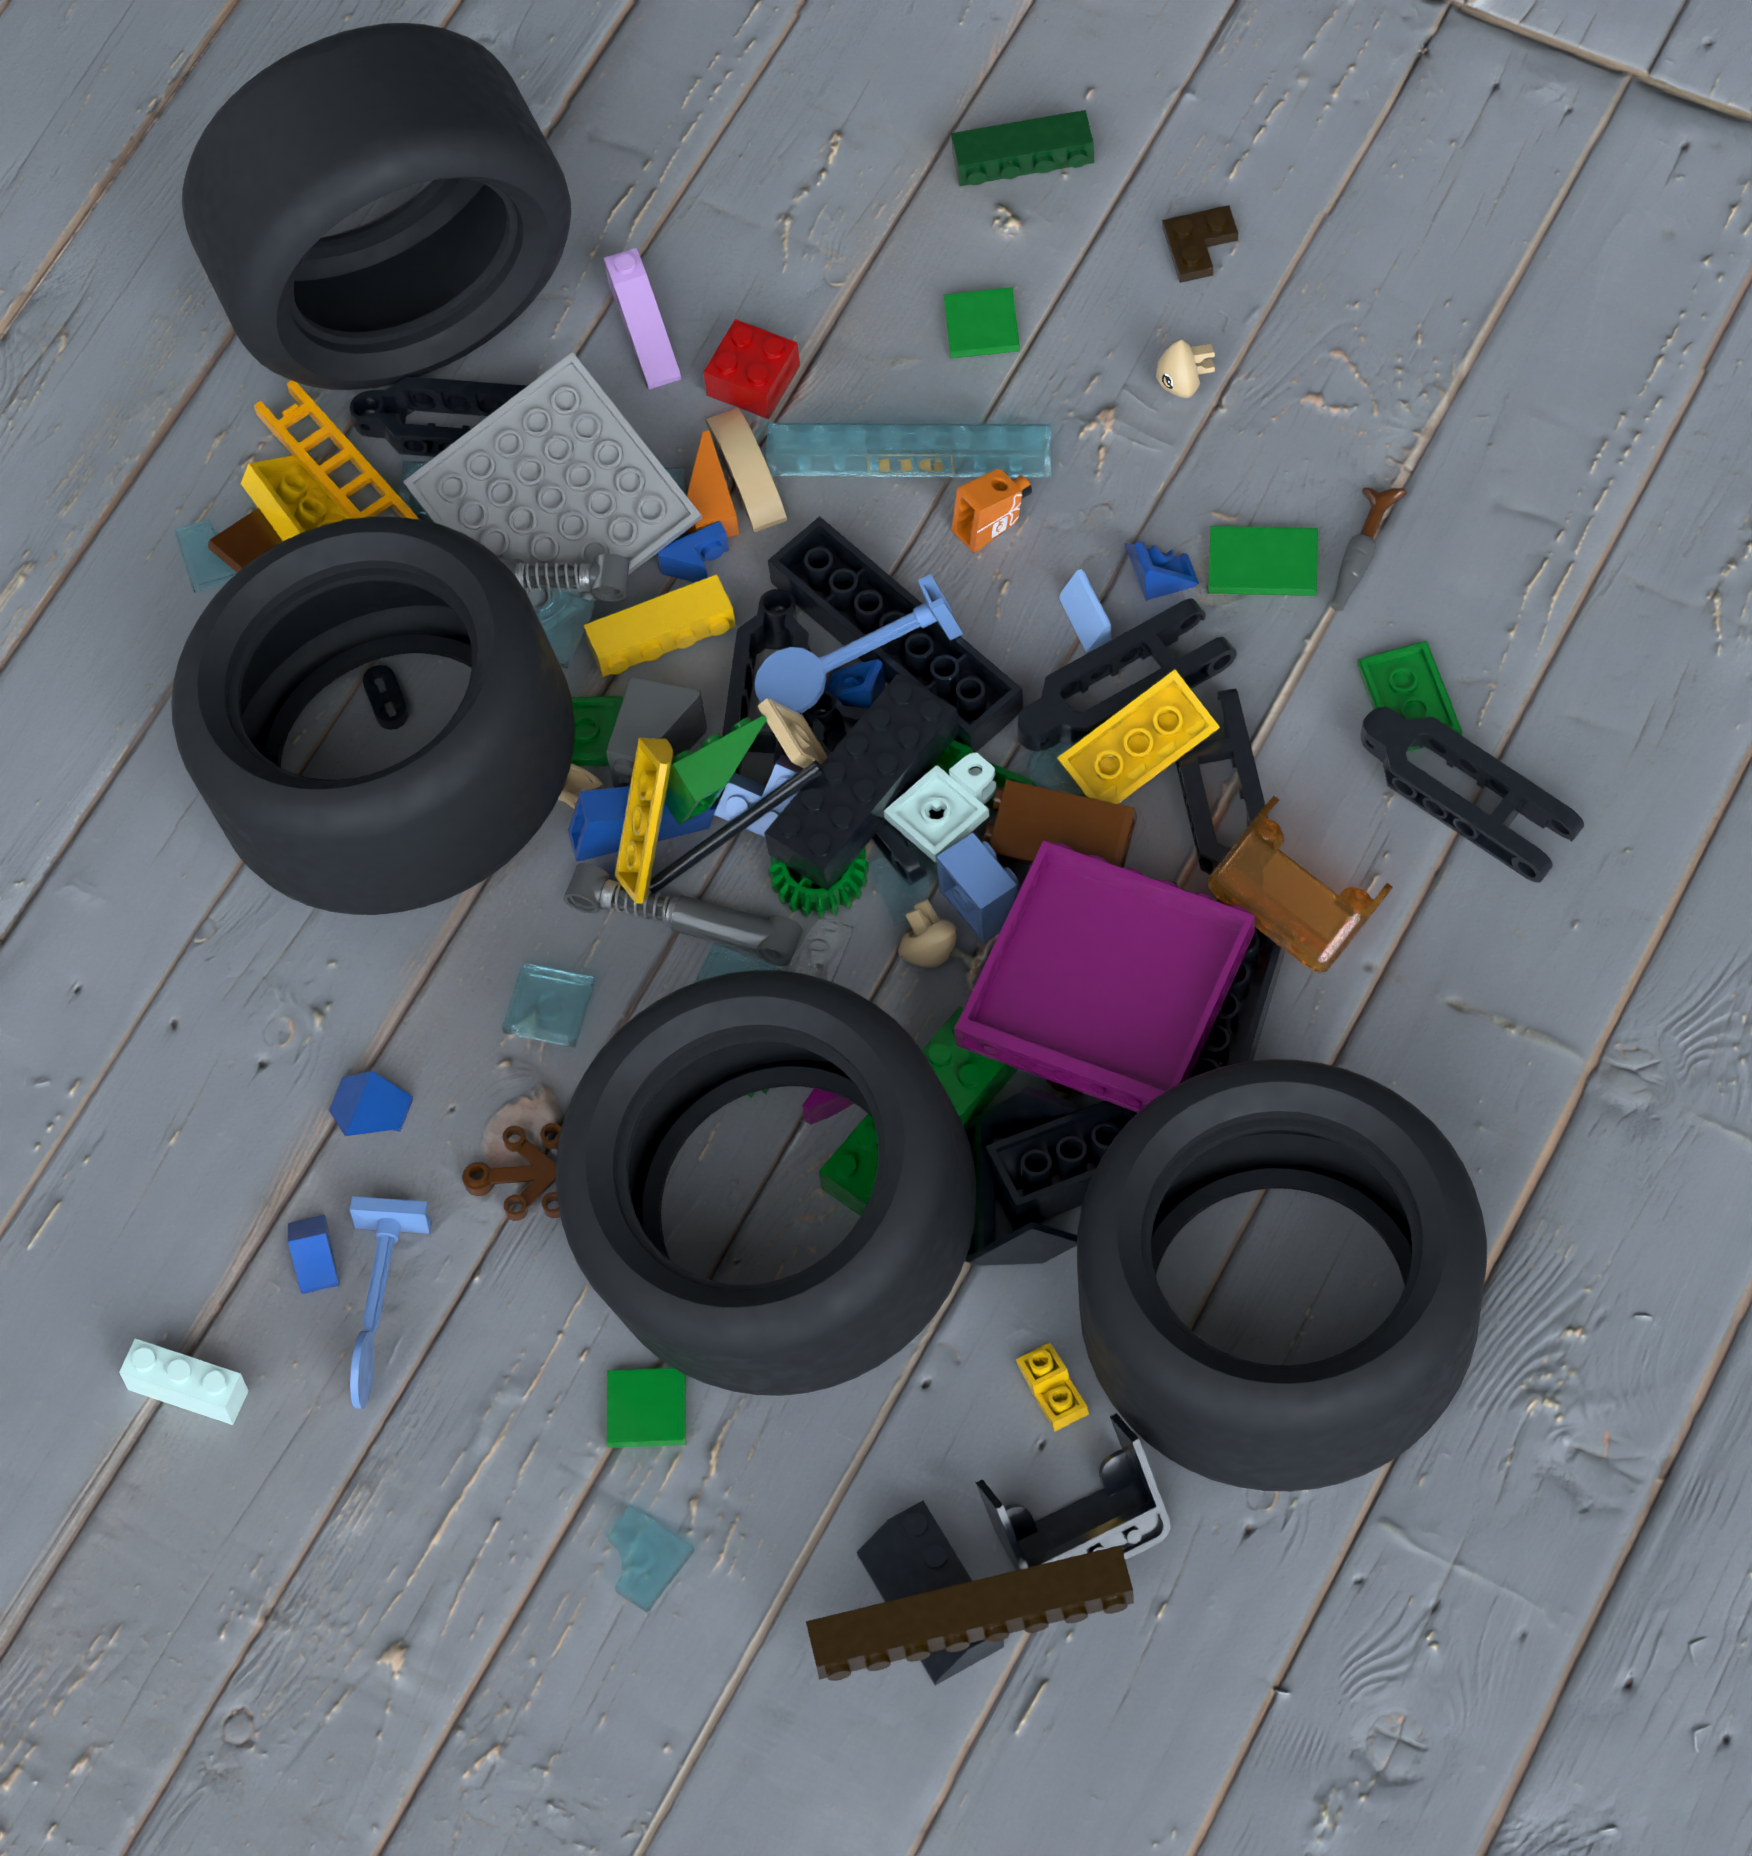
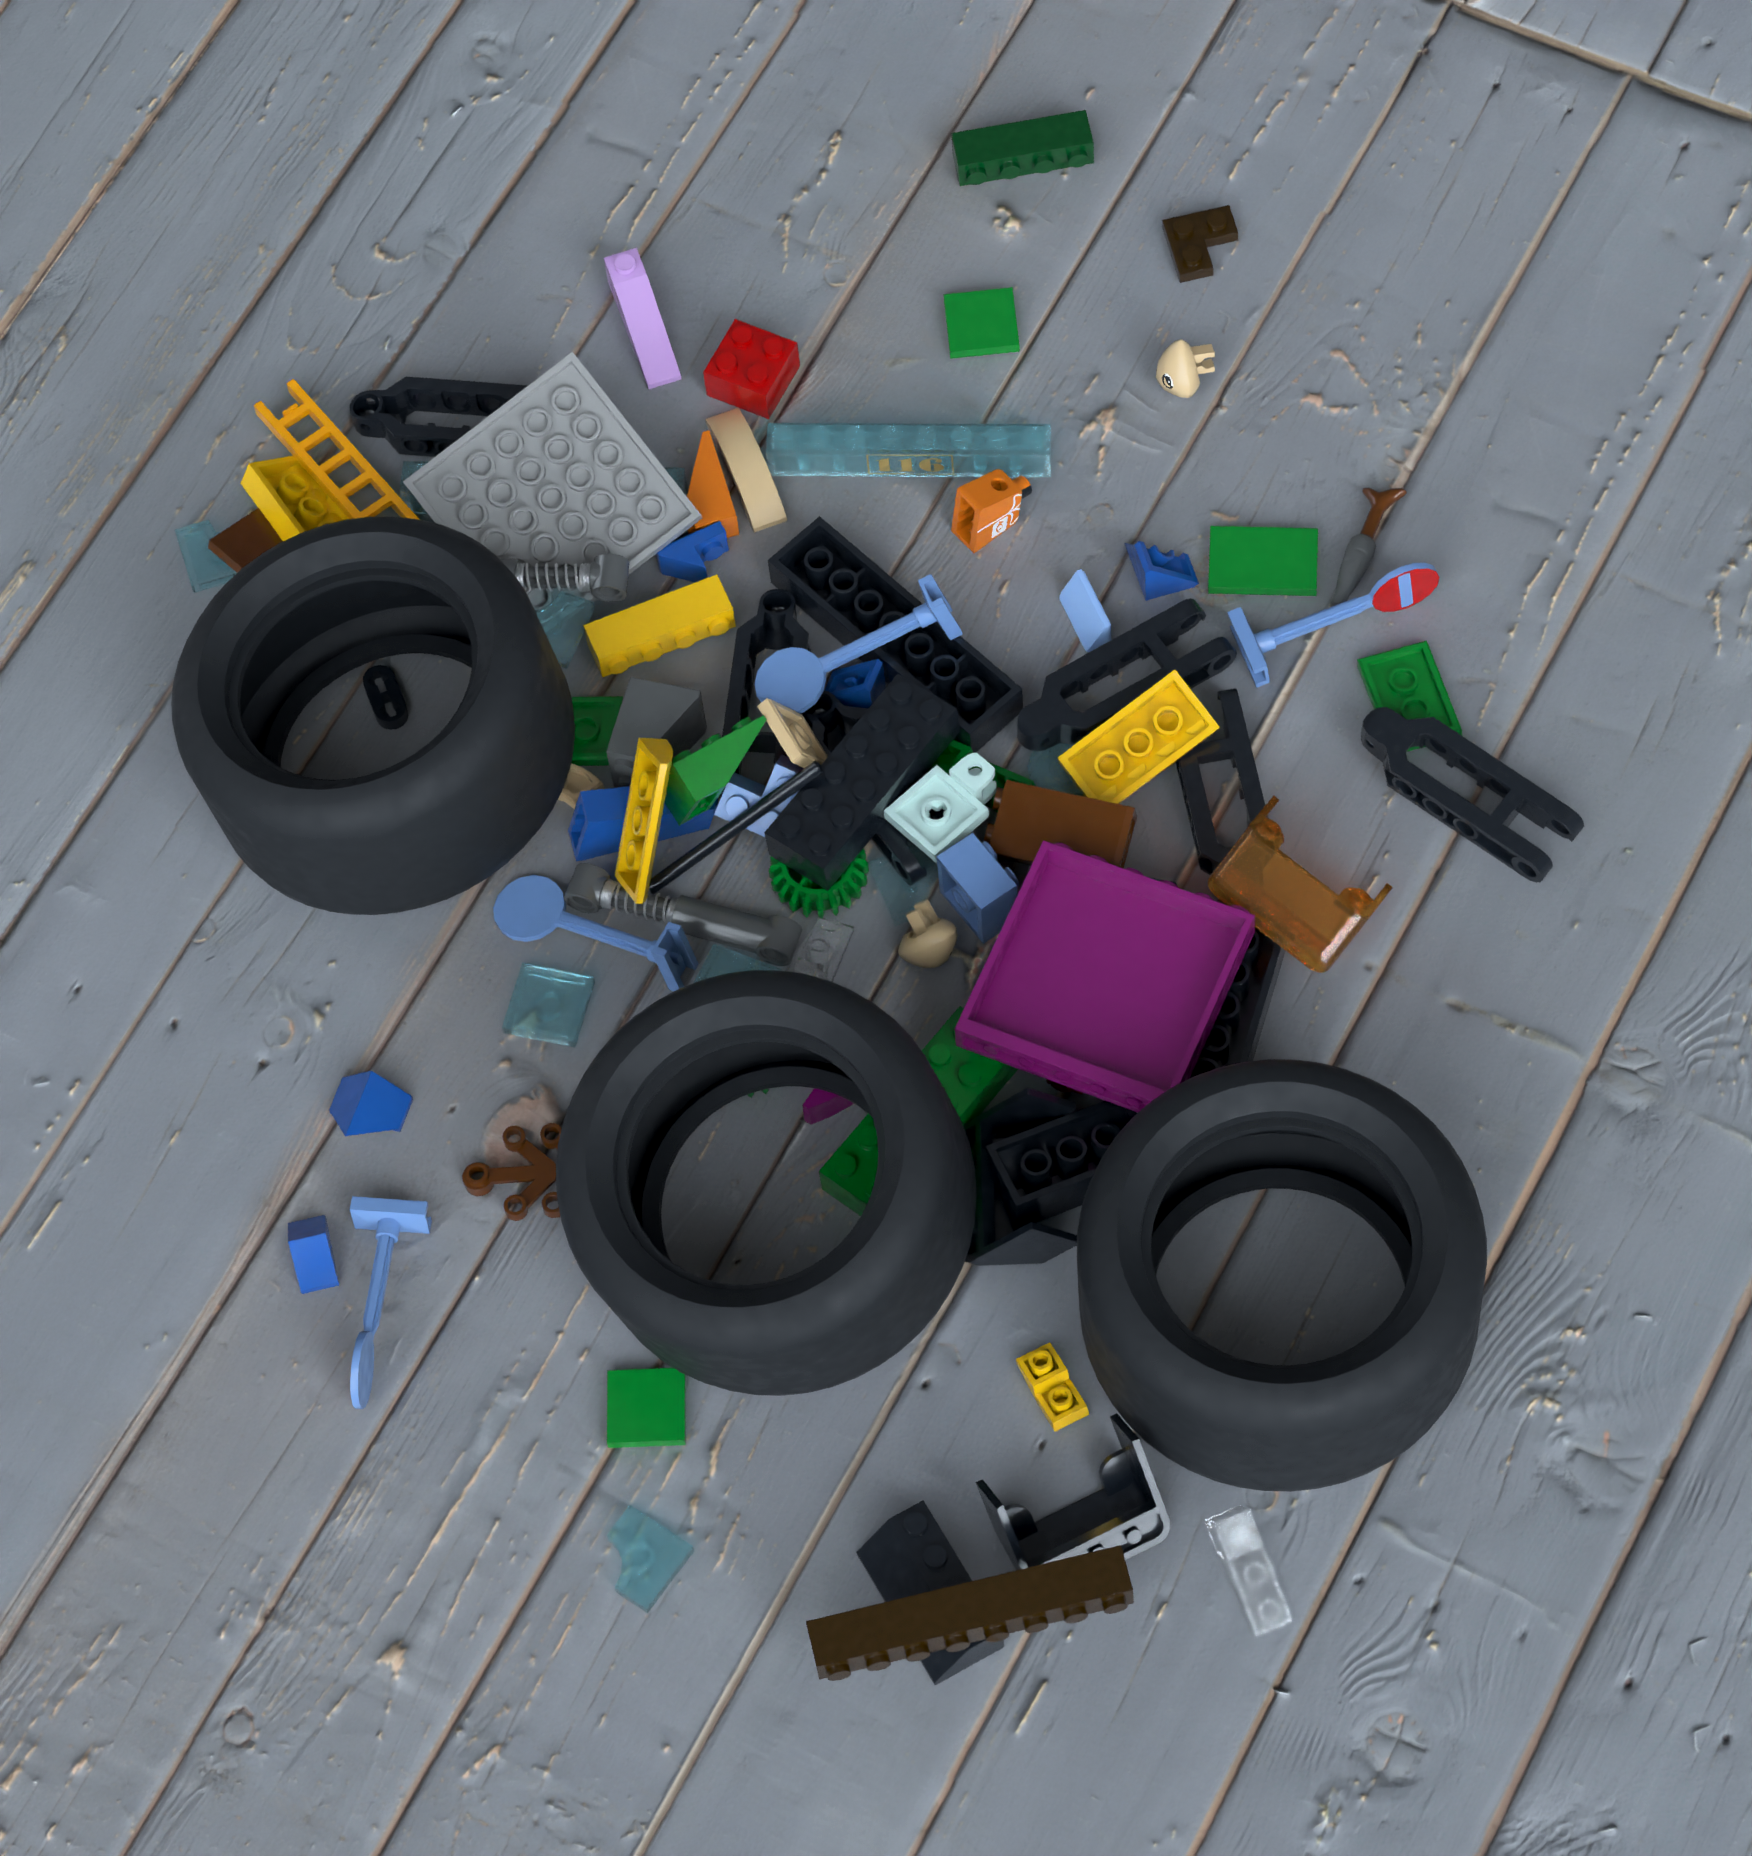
light aqua brick [119,1338,248,1425] -> none
black tyre [182,23,571,390] -> none
none -> medium blue piece [493,875,699,991]
none -> clear slope [1204,1505,1293,1636]
none -> medium blue piece [1227,563,1440,688]

